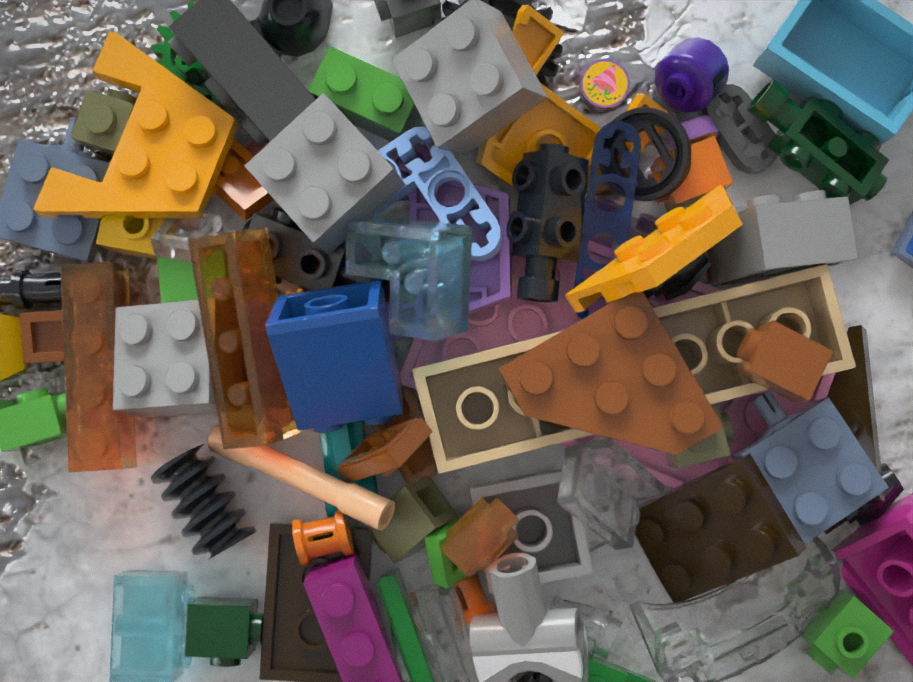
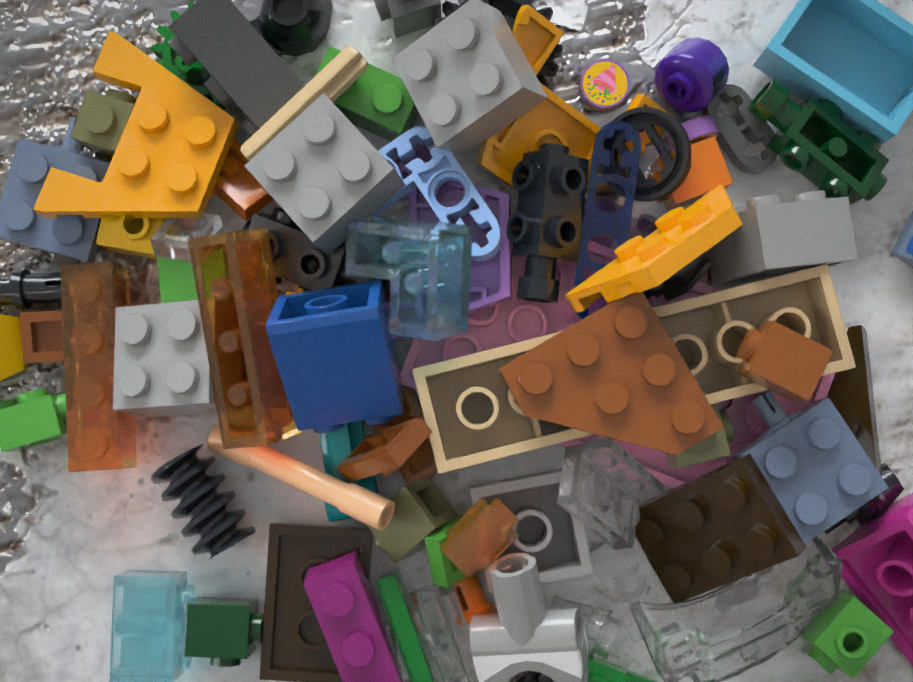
orange bush [292,510,354,566] -> none
none -> tan axle [240,46,369,161]

